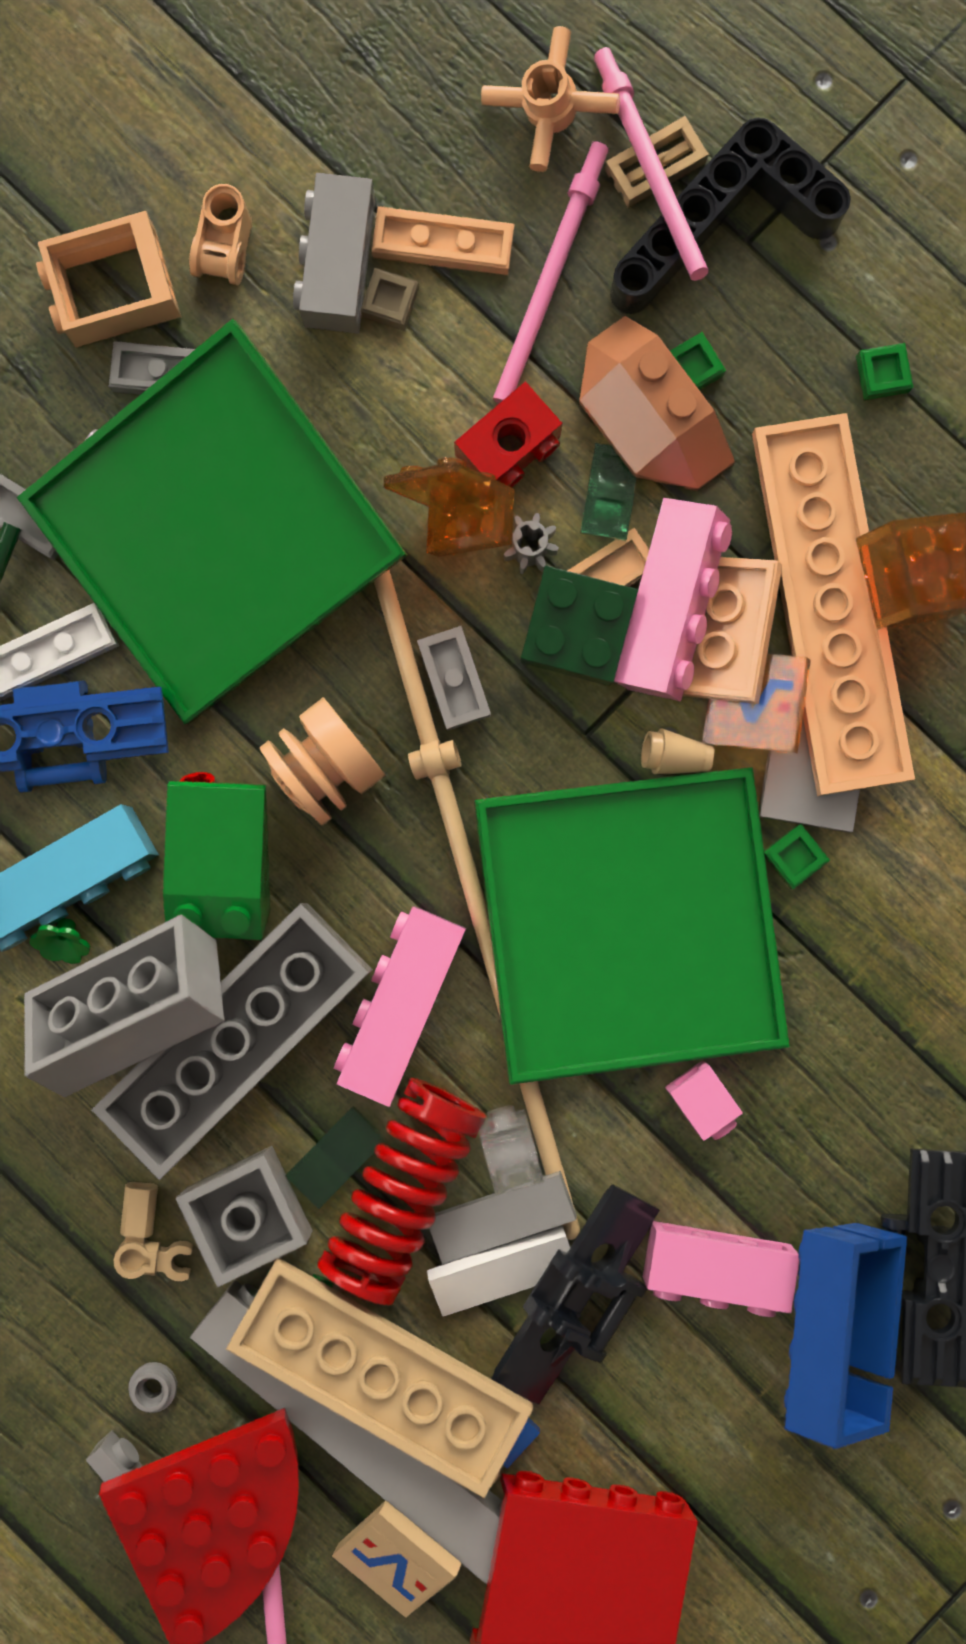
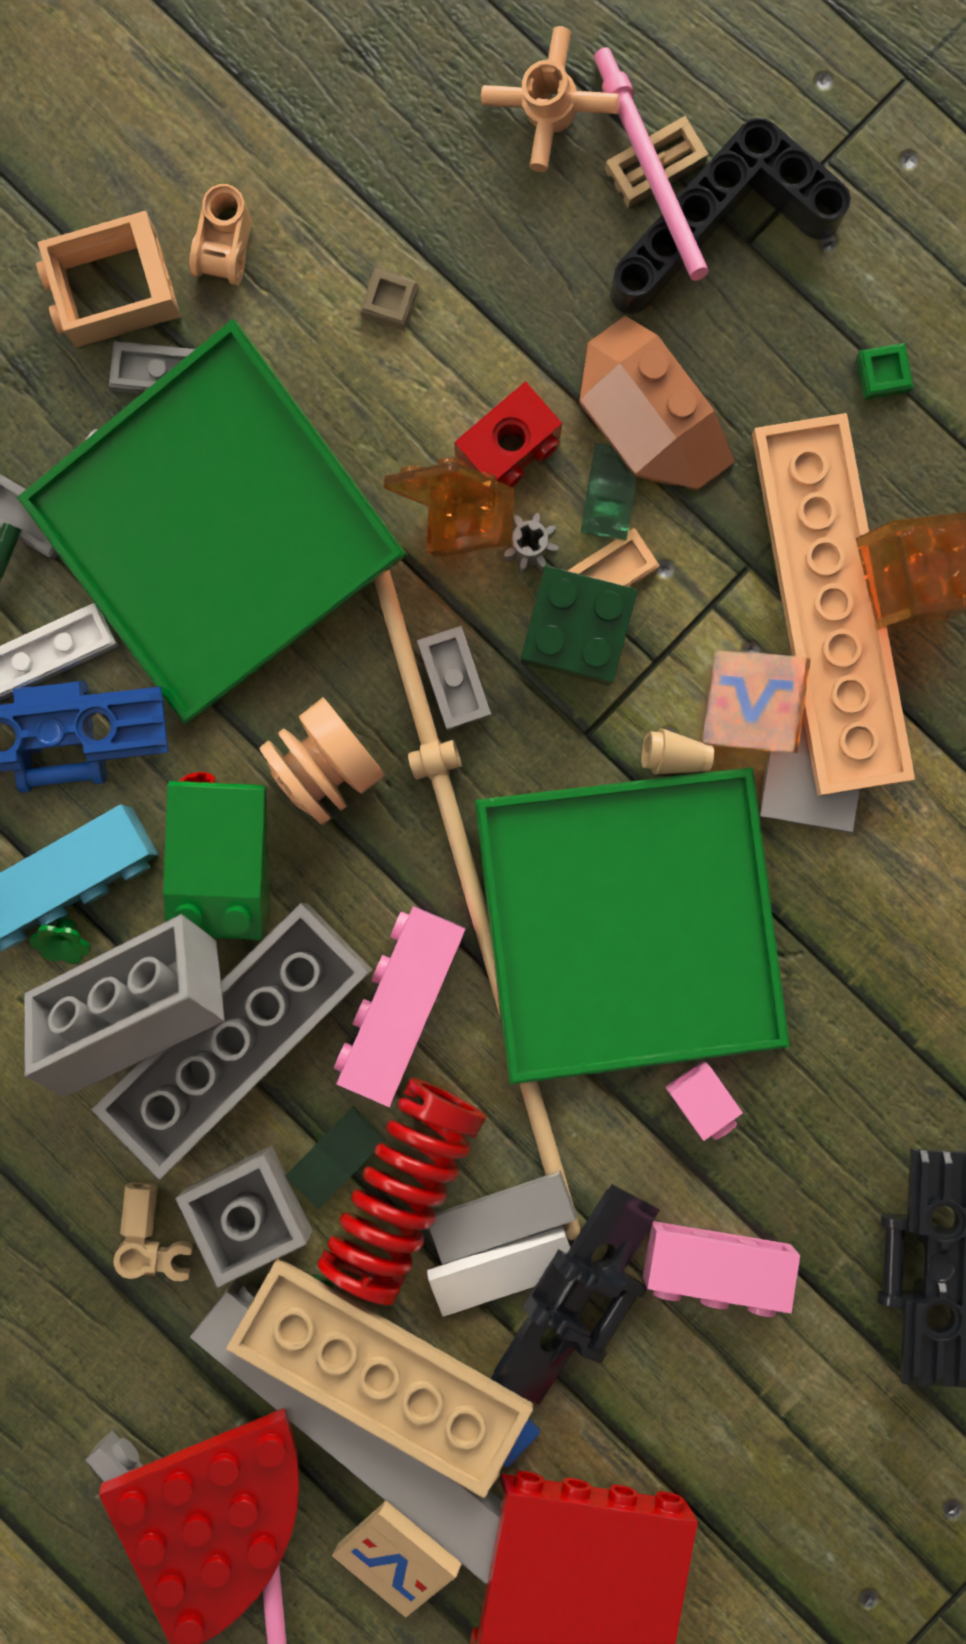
light grey plate [128,1362,177,1413] -> none
light grey brick [293,173,375,334] -> none
light nougat tile [371,207,514,275] -> none
clear brick [480,1105,544,1195] -> none
bright pink bar [493,142,609,404] -> none
bright pink brick [614,498,732,701] -> none
green tile [670,332,726,390] -> none
light nougat tile [683,557,782,704] -> none
green tile [764,824,830,889] -> none
blue piece [784,1223,907,1449] -> none

